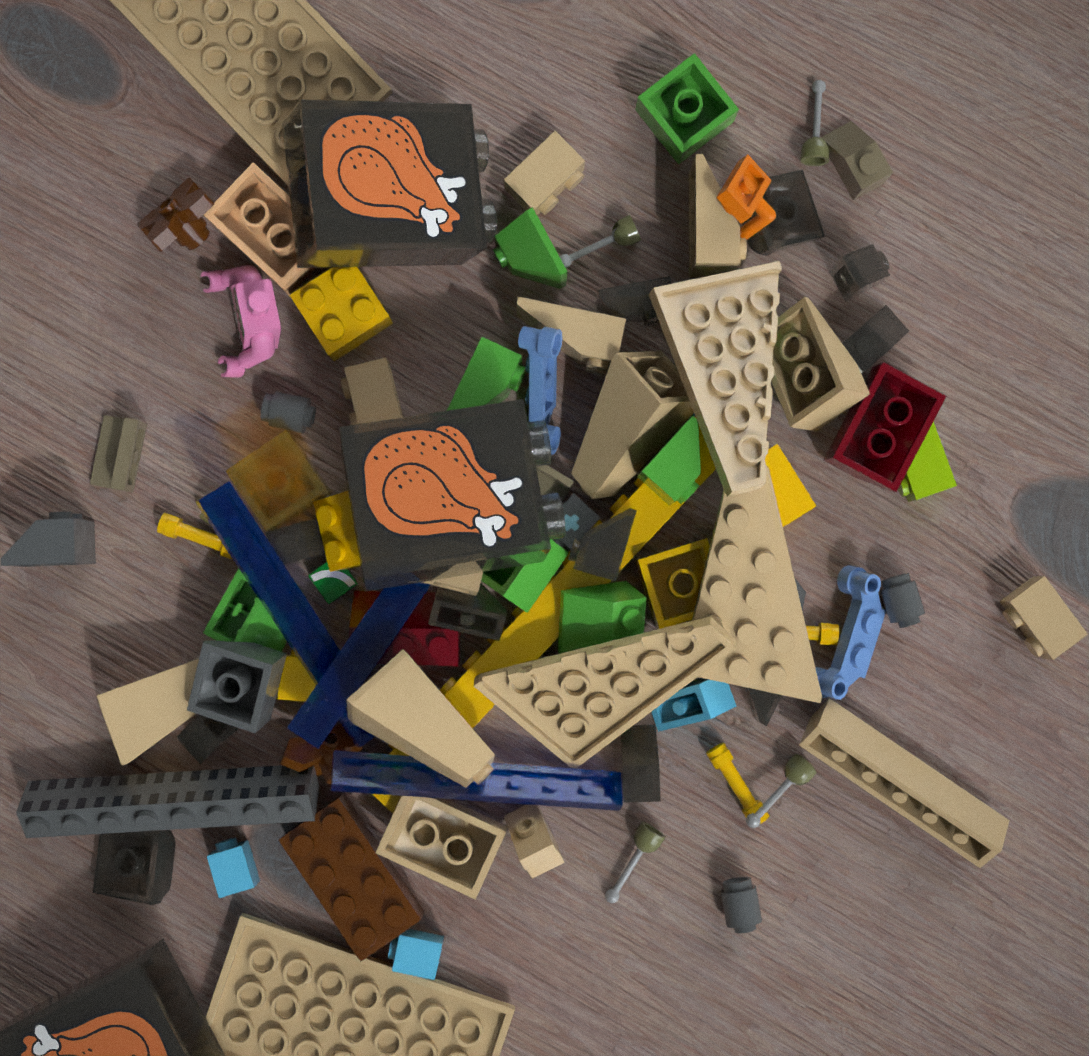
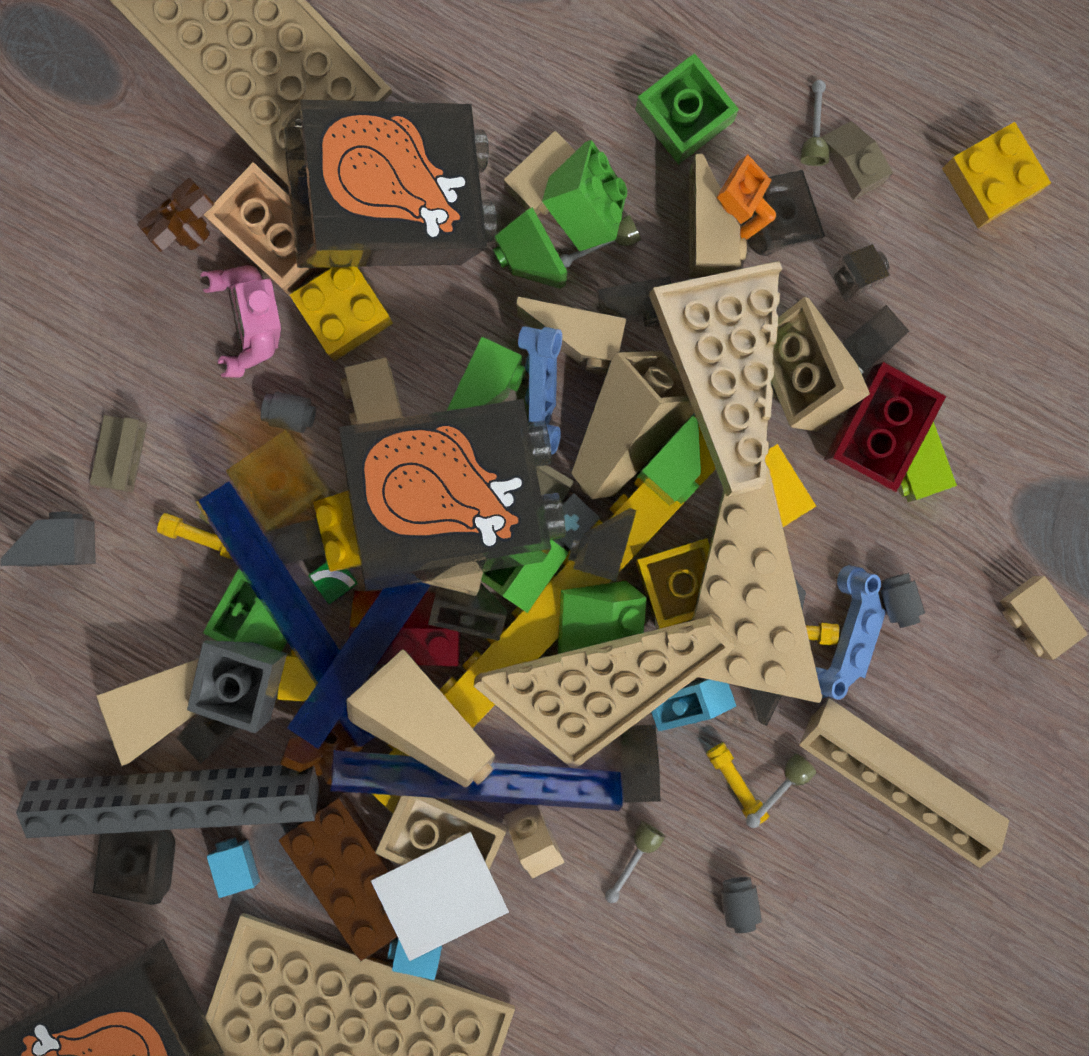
none -> white sticker [371,832,509,961]
none -> bright green slope [542,140,627,251]
none -> yellow brick [942,122,1051,228]

